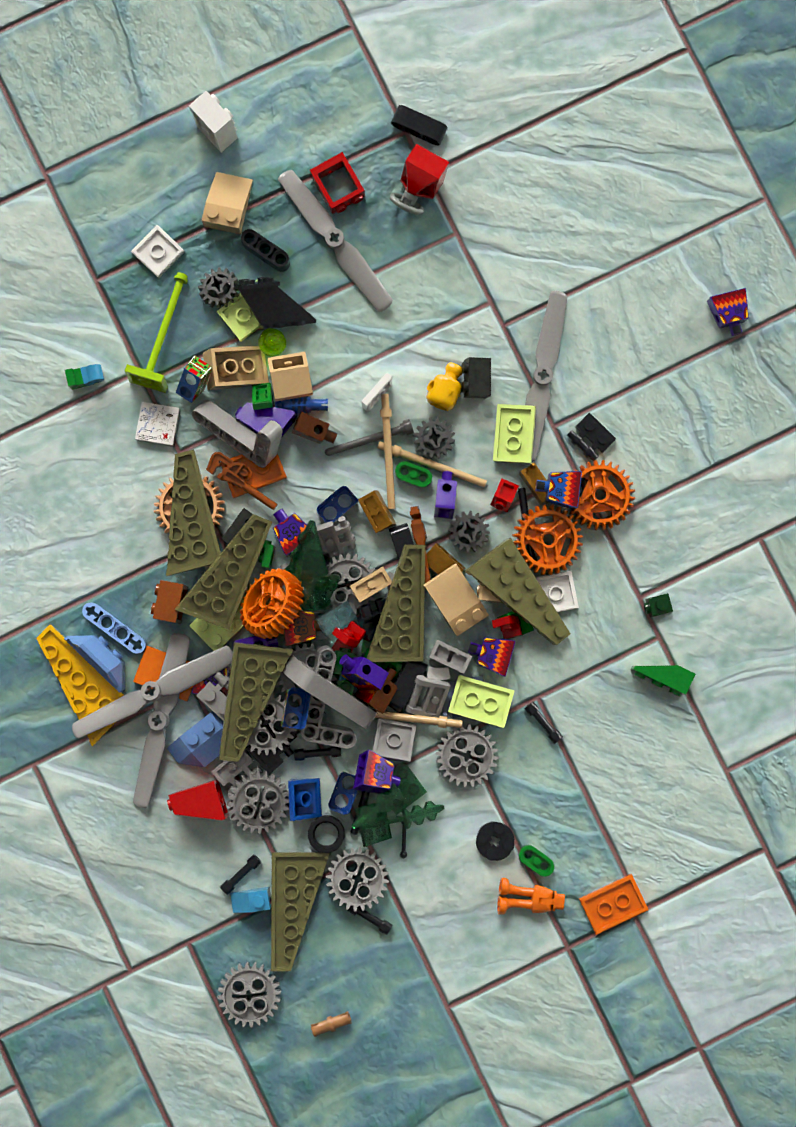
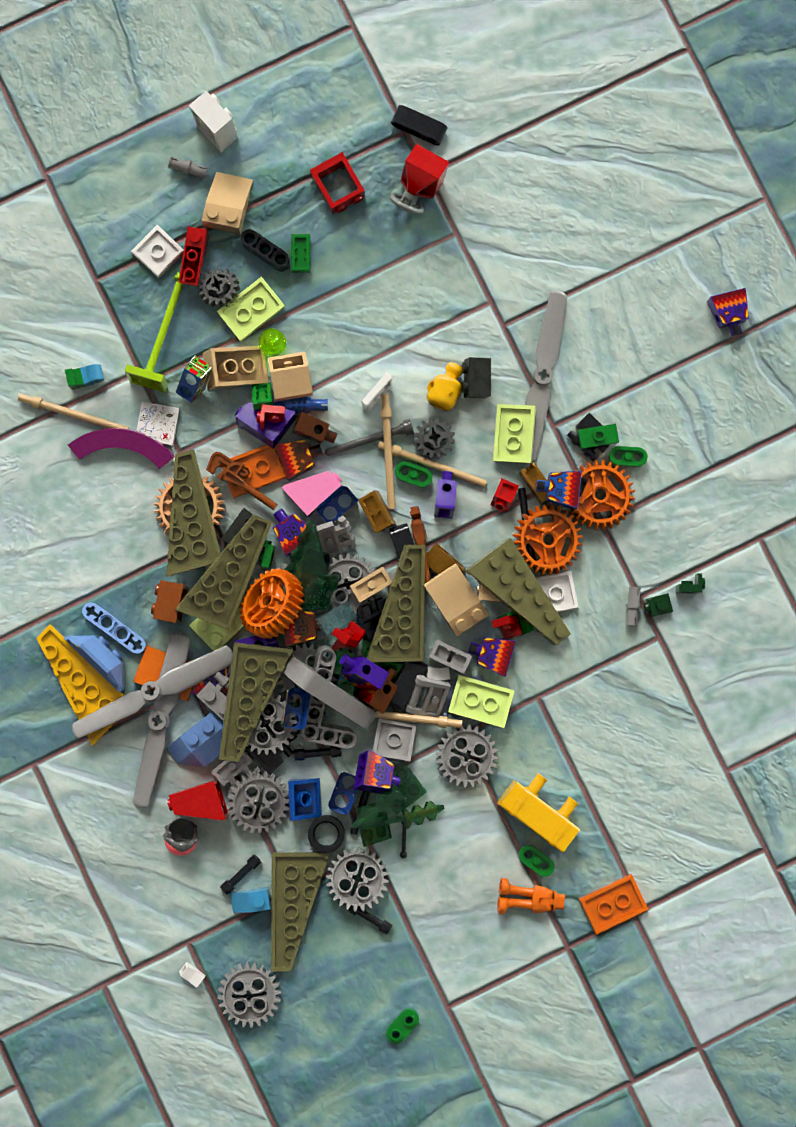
light grey beam [192,400,282,468] -> none
black piece [234,277,316,330] -> none
light grey piece [278,170,393,312] -> none
medium nougat pin [311,1011,352,1037] -> none
dark grey gear [448,511,490,553] -> none
black plate [476,821,515,861] -> none
black bar [524,701,563,744] -> none
green slope [631,665,696,696] -> none
none -> tan bar [18,394,129,429]
none -> magenta tile [68,428,175,469]
none -> dark grey hair [163,818,199,856]
none -> light grey pin [168,156,208,179]
none -> red slope [178,226,209,286]
none -> white piece [179,962,206,988]
none -> red bracket [257,405,285,430]
none -> torso [275,439,323,481]
none -> bright pink slope [282,471,342,518]
none -> green plate [291,234,311,273]
none -> green plate [386,1008,419,1044]
none -> yellow piece [497,773,580,853]
none -> green plate [578,424,619,449]
none -> green plate [608,446,648,467]
none -> light grey pin [626,587,641,626]
none -> dark green bracket [676,573,705,594]

